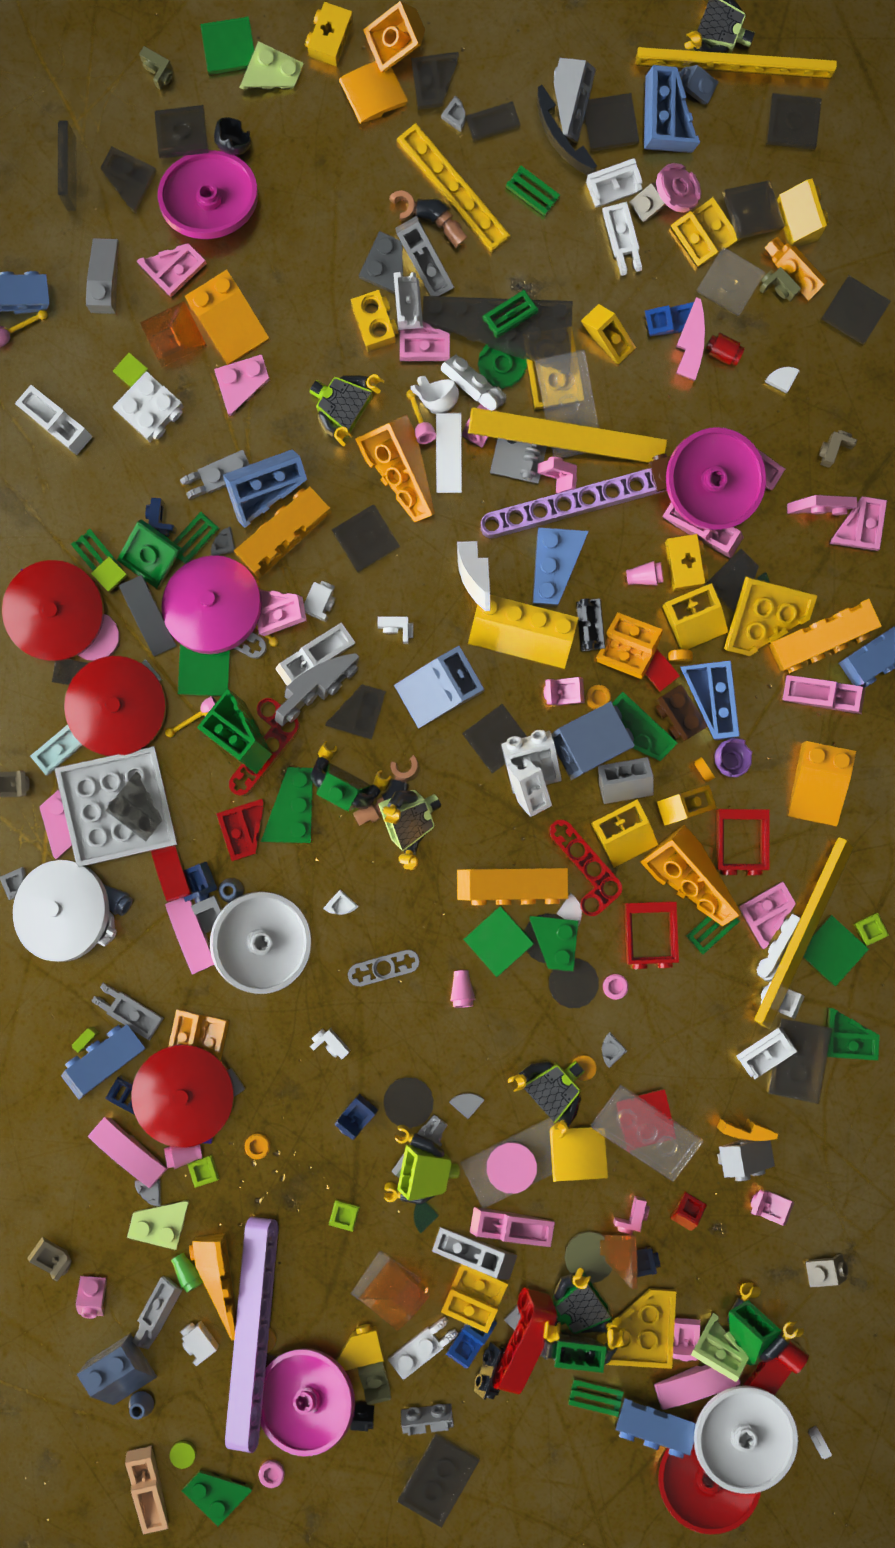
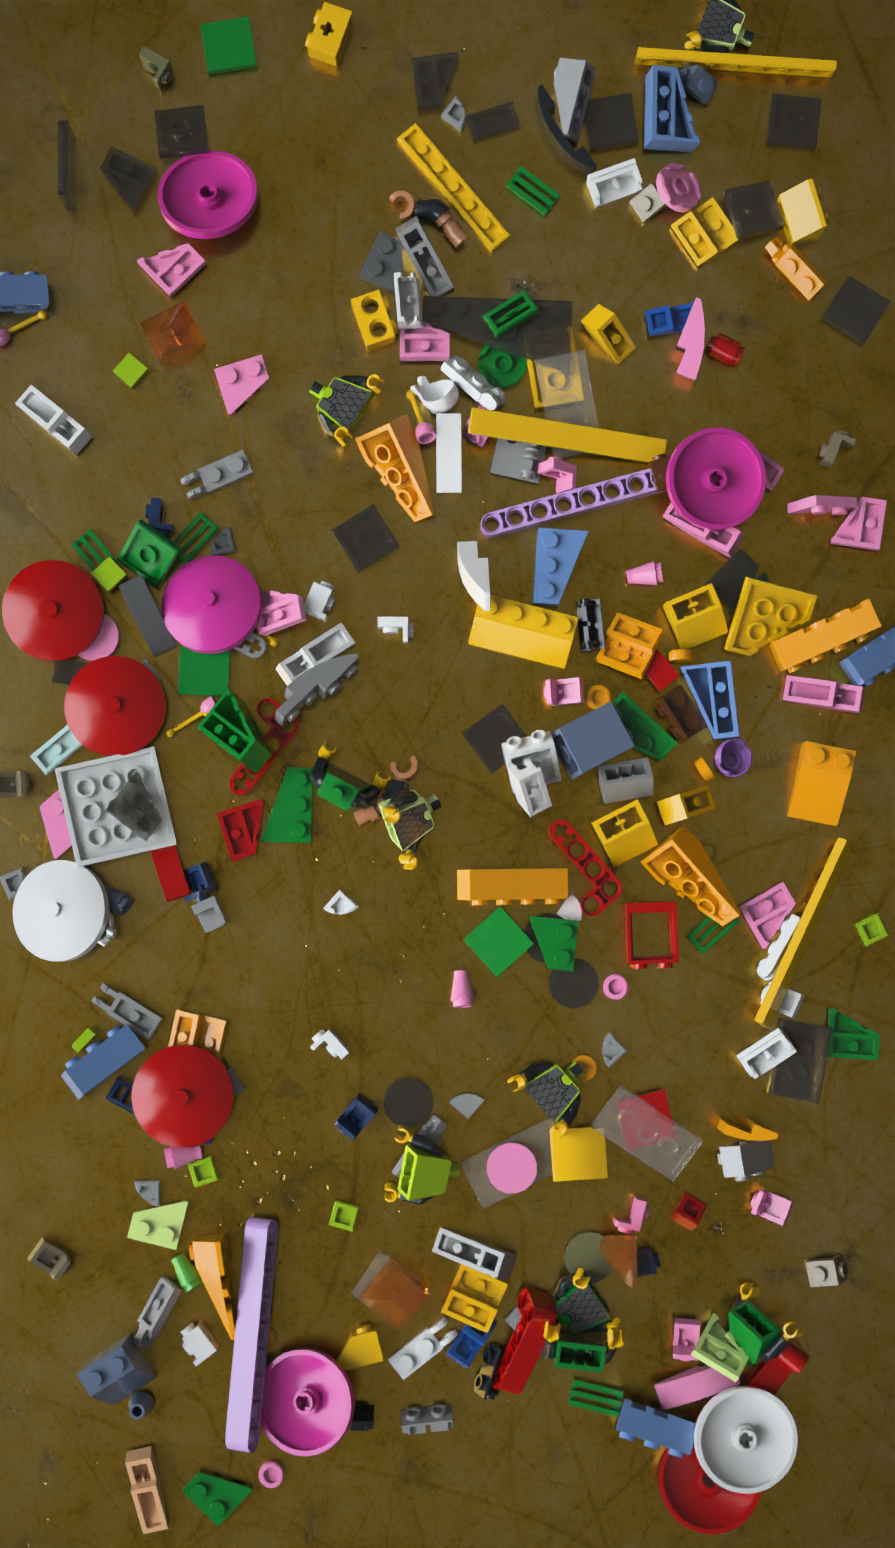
bright pink bracket [76,1276,107,1319] -> none
light grey slope [86,238,118,314] -> none
bright pink slope [88,1117,167,1188] -> none
white plate [113,371,184,442] -> none
bright pink slope [165,896,214,974] -> none
lime tile [170,1441,196,1469] -> none
light orange slope [185,270,270,365] -> none
white dish [210,892,311,994] -> none
black hair [214,117,252,155] -> none
sand blue cone [219,878,244,903] -> none
medium blue wedge [223,449,307,528] -> none
light orange wedge [234,486,332,579] -> none
yellowish green wing [239,41,304,89] -> none
light orange tile [245,1133,271,1159] -> none
clear smoke wing [325,684,386,740] -> none
light orange slope [339,61,408,124] -> none
light grey beam [348,950,419,986] -> none
olive bracket [358,1361,391,1405] -> none
light orange slope [363,1,425,73] -> none
slope [394,646,484,729] -> none
clear smoke tile [397,1433,480,1528] -> none
clear green tile [414,1202,439,1233] -> none
bright pink slope [470,1207,555,1247] -> none
yellow plate [596,1288,676,1369] -> none
white hinge [602,202,642,276] -> none
yellow brick [665,534,708,591] -> none
clear tile [697,247,765,317] -> none
red window [716,809,770,875] -> none
olive bracket [760,267,801,302] -> none
white tile [765,367,799,394] -> none
green tile [803,915,869,986] -> none
white tile [808,1426,832,1459] -> none

